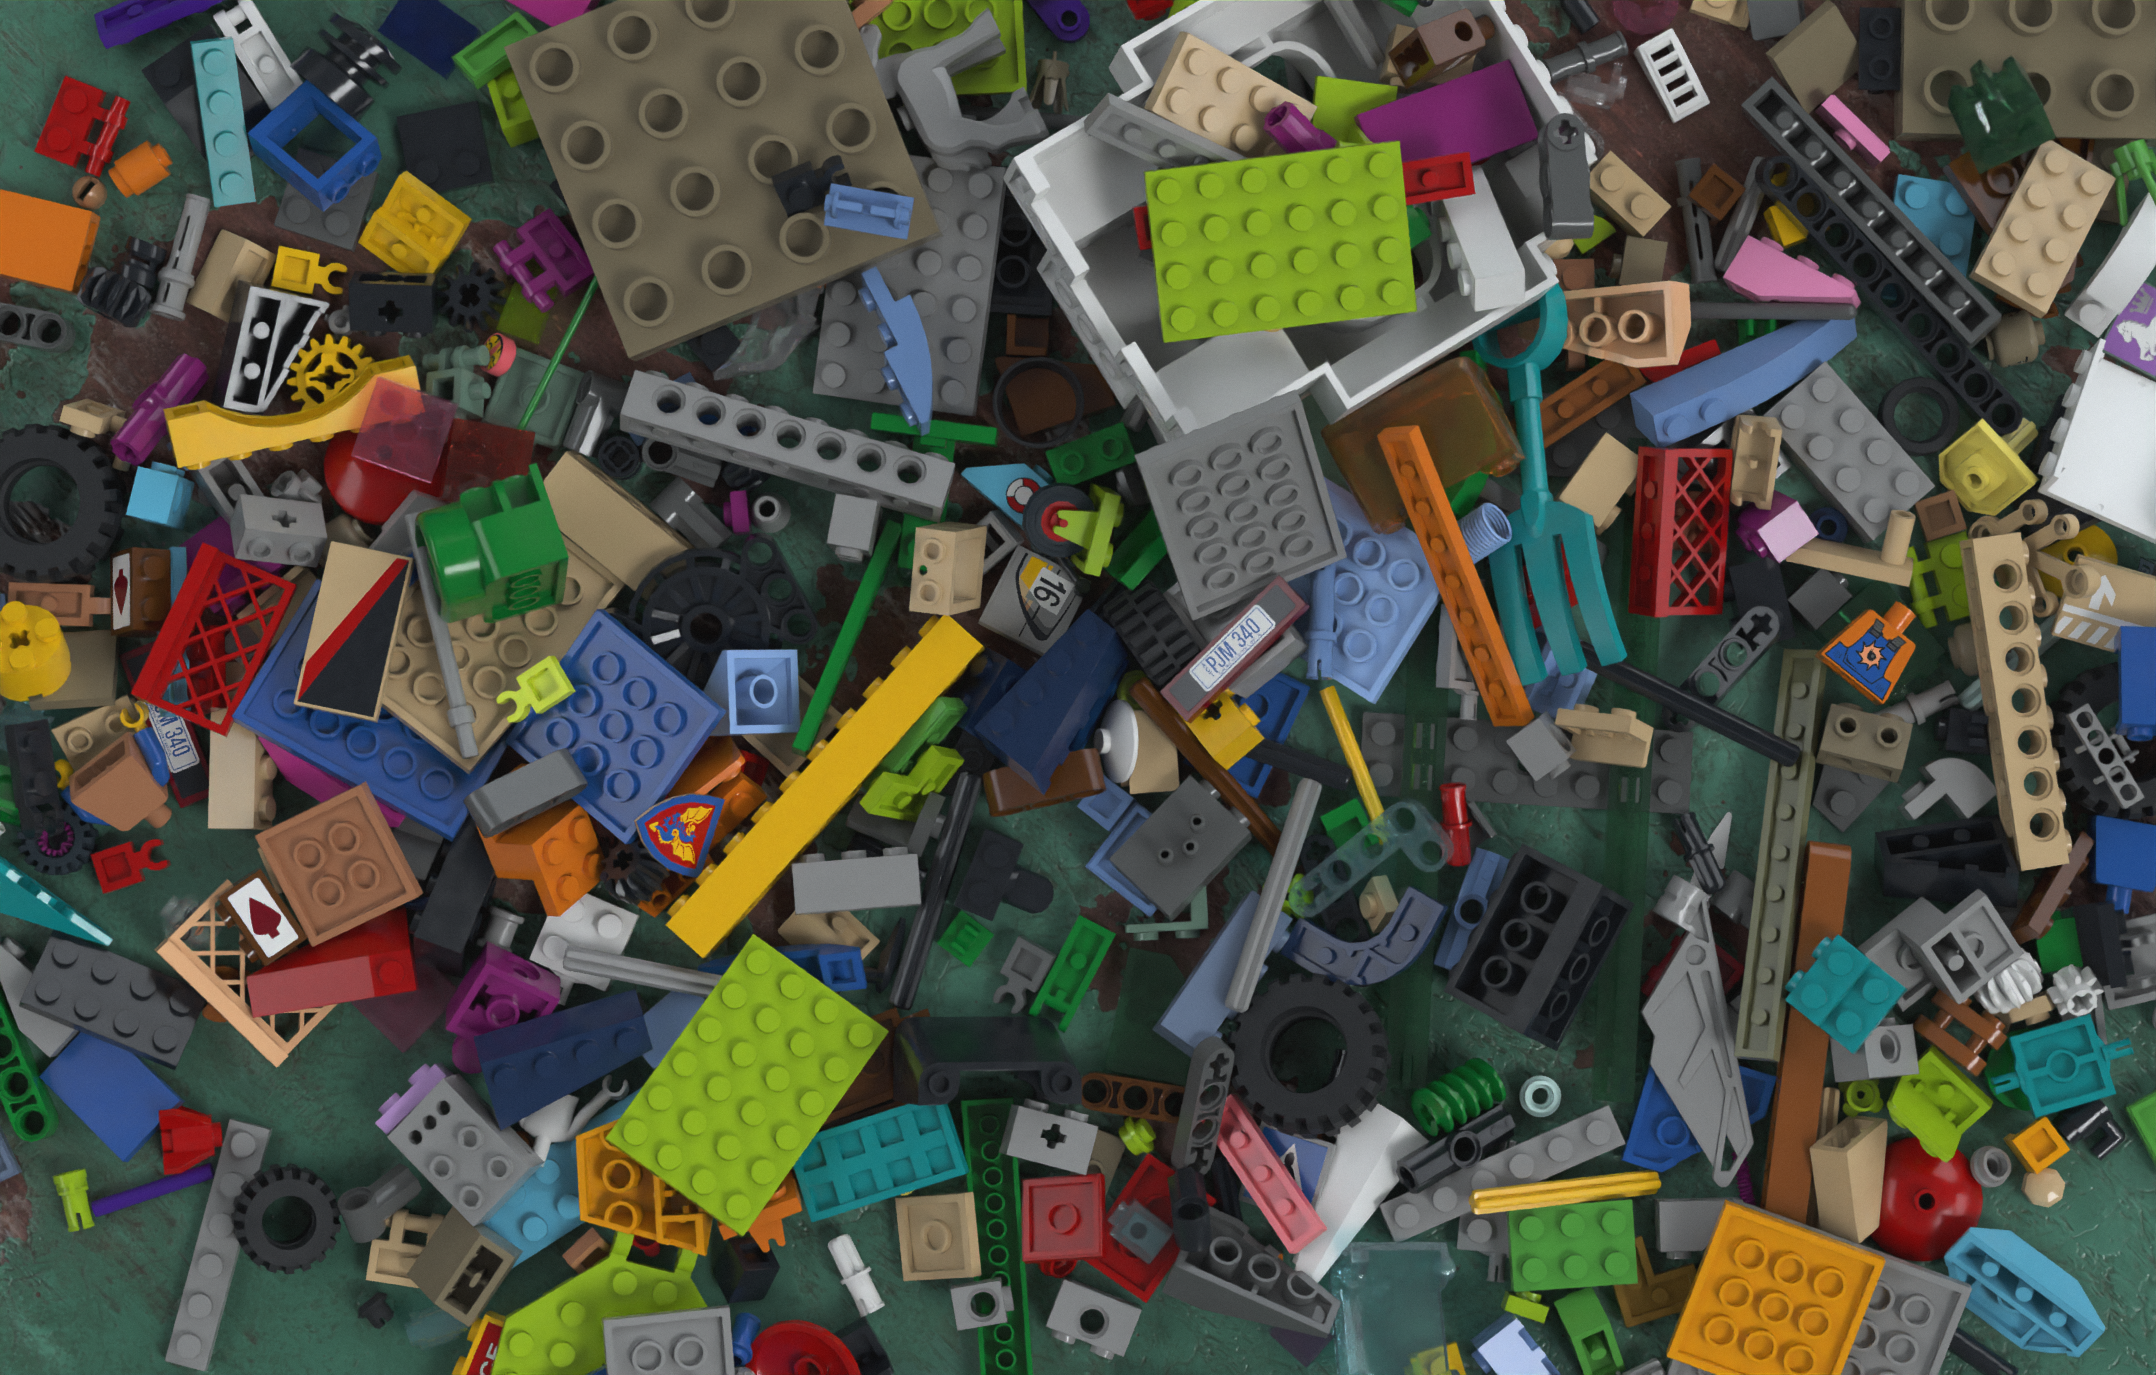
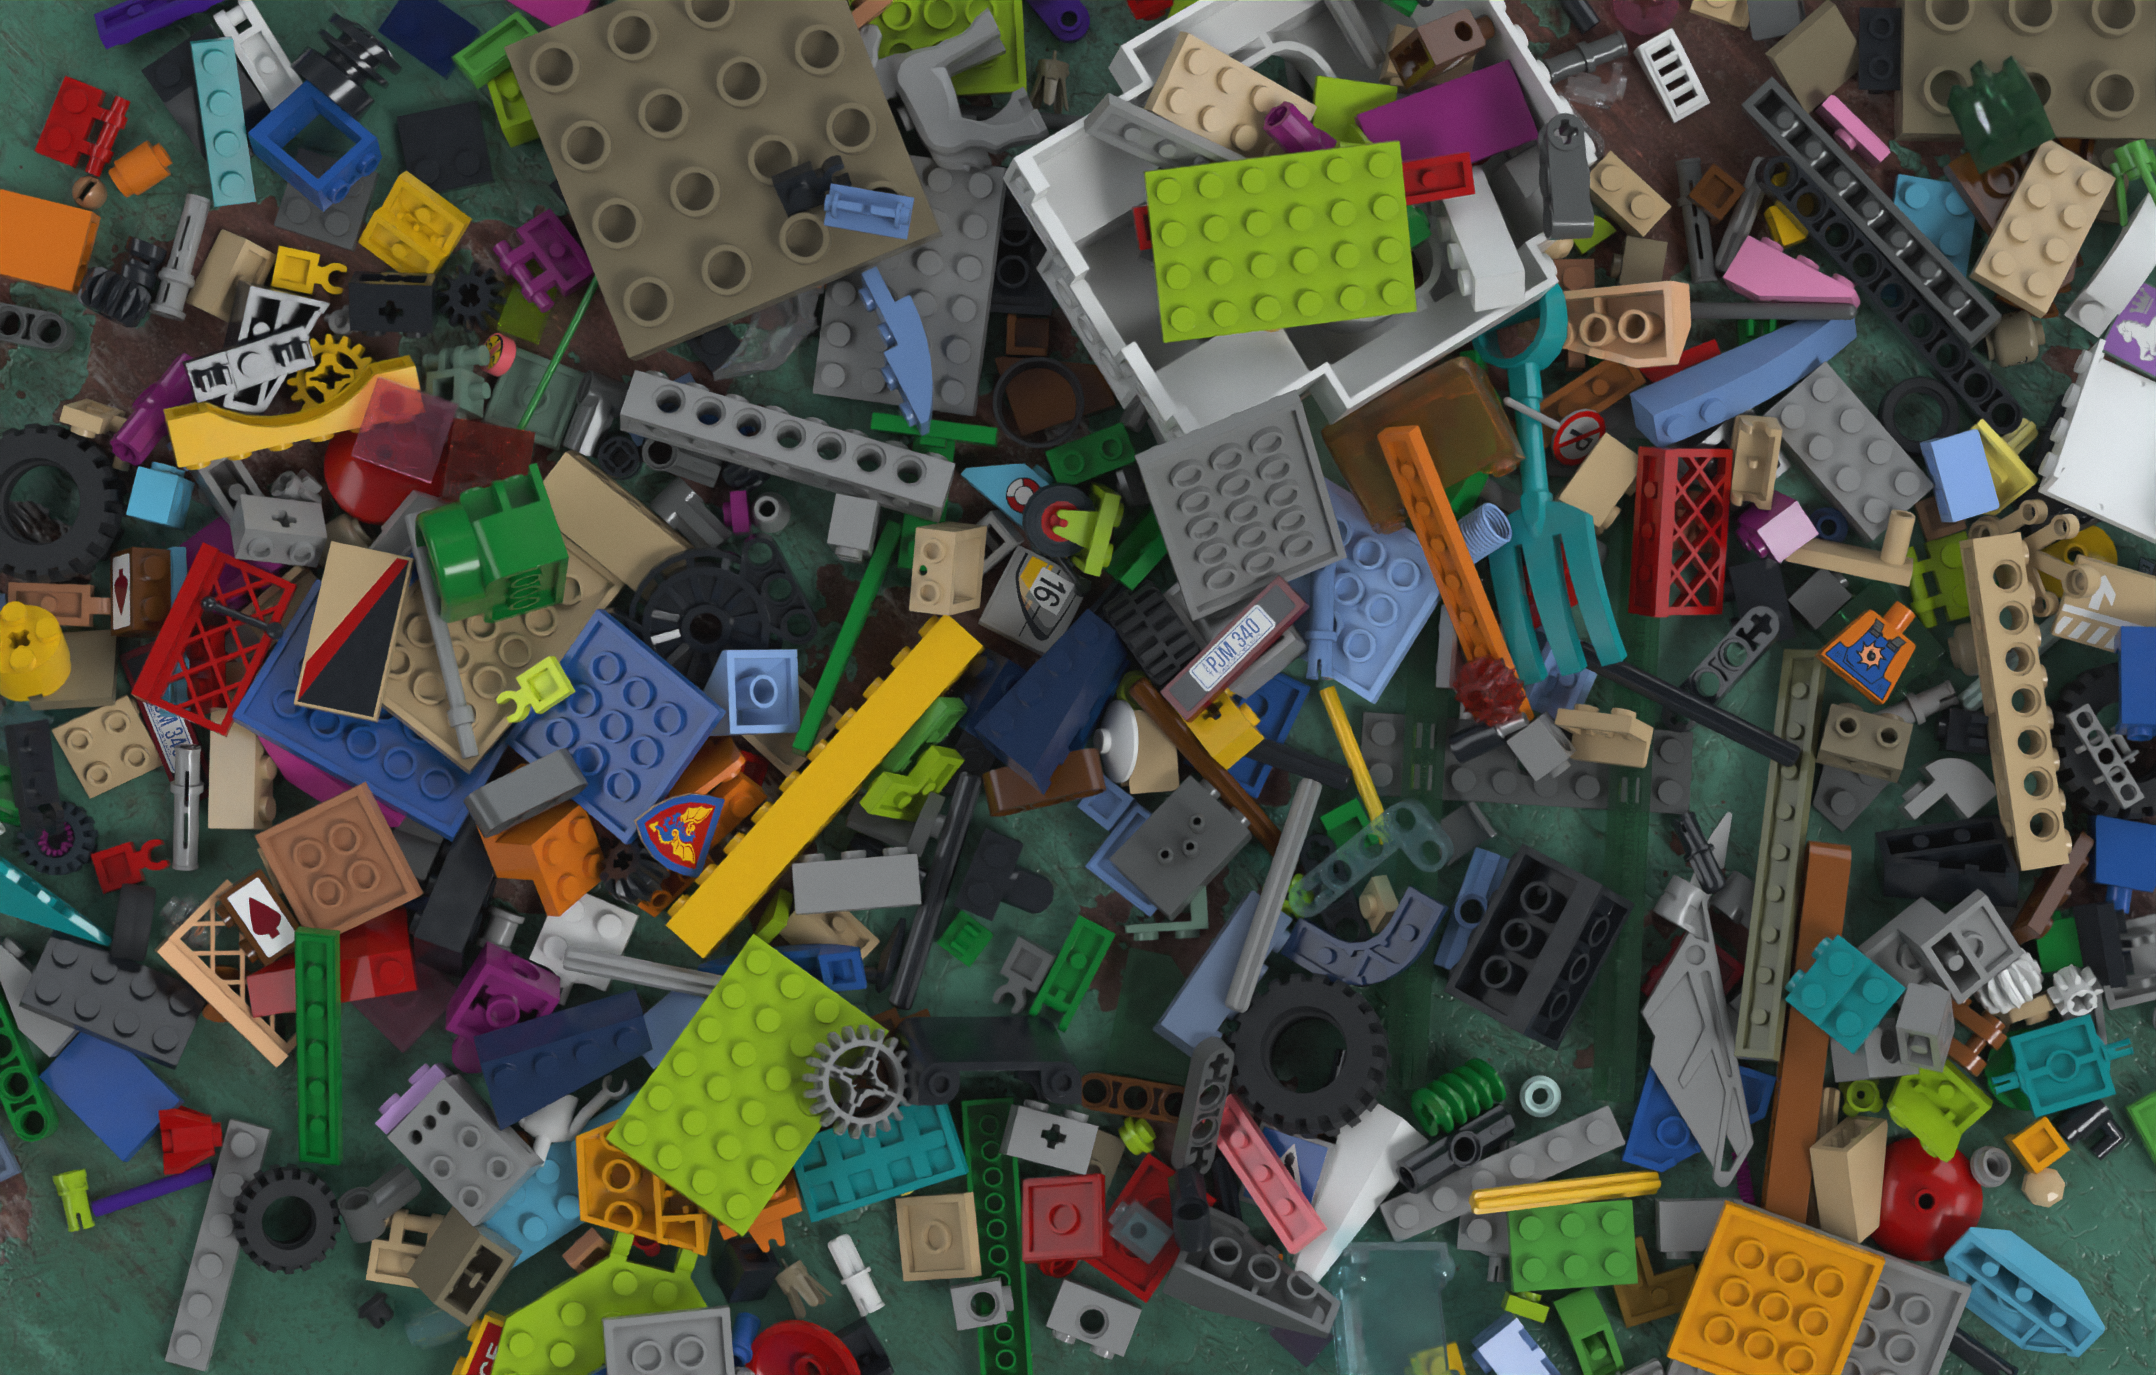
nougat torso [54,701,172,831] -> none
red axle [1439,782,1473,867] -> none
none -> black tyre [110,883,156,961]
none -> light grey pin [170,744,204,871]
none -> plate [182,324,315,403]
none -> black hinge [200,596,284,640]
none -> green tile [294,926,343,1166]
none -> lime tile [755,888,793,944]
none -> dark tan piece [775,1258,833,1320]
none -> light grey gear [802,1025,911,1139]
none -> black piece [1449,712,1529,763]
none -> clear red gear [1452,653,1526,728]
none -> piece [1503,397,1606,466]
none -> light grey brick [1895,982,1955,1073]
none -> light blue panel [1920,429,1999,522]

